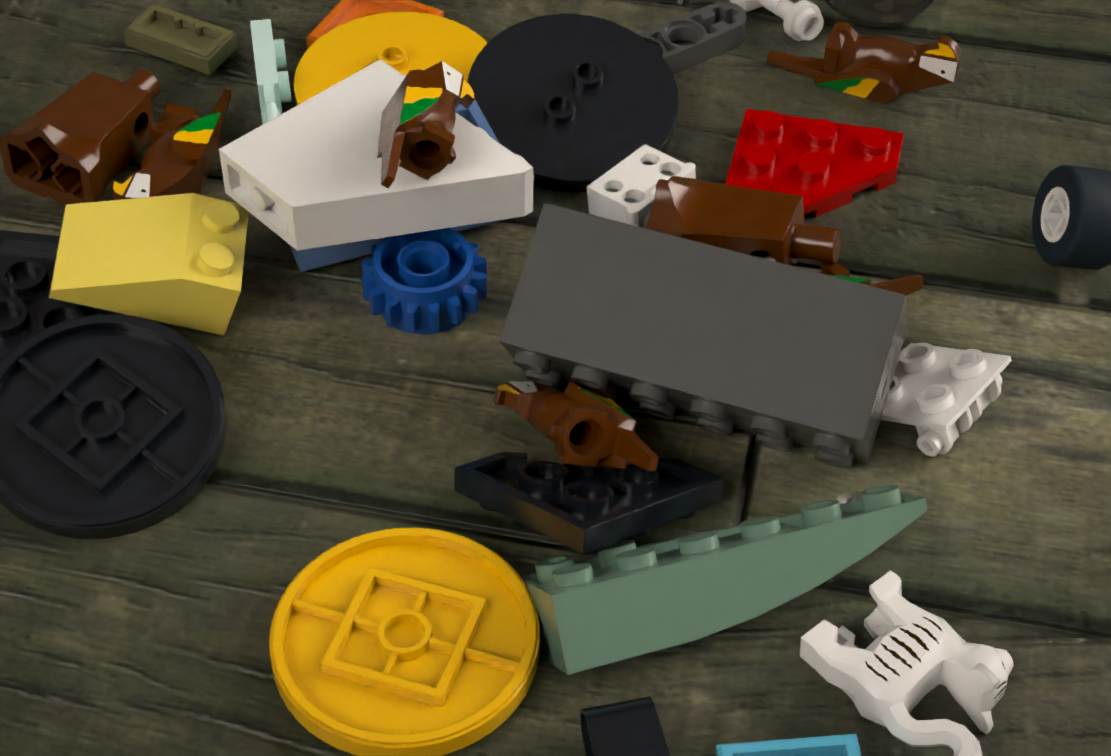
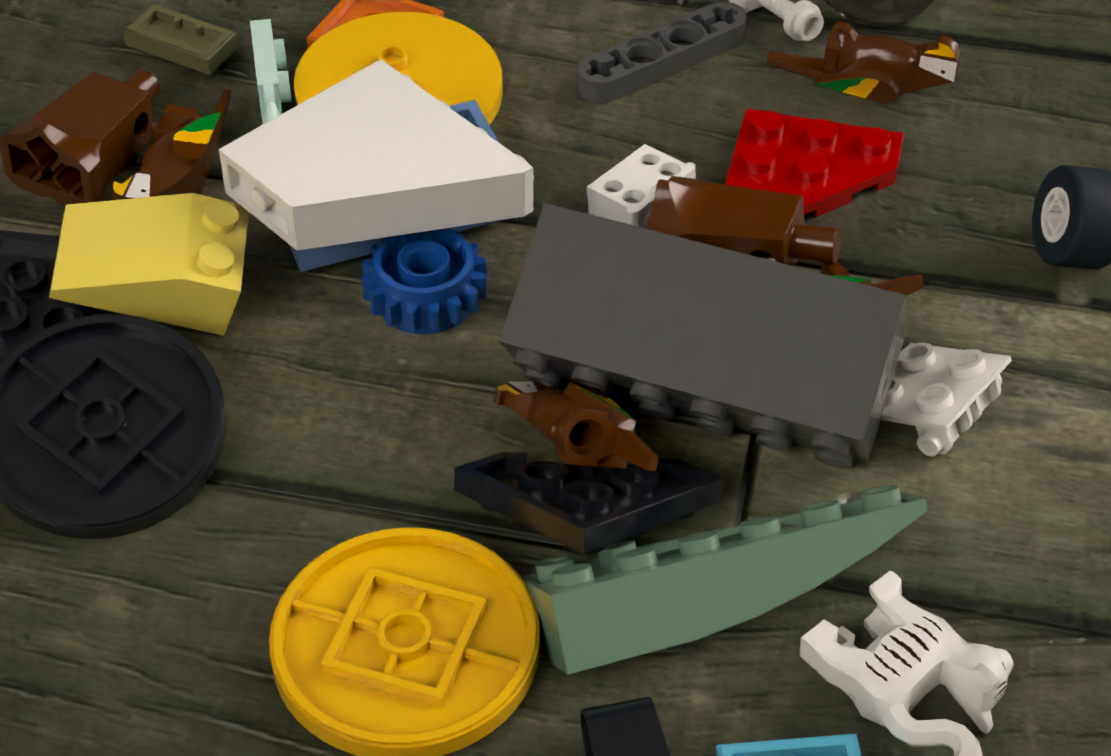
reddish brown animal [377,61,475,189] -> none
black plate [468,14,679,192] -> none

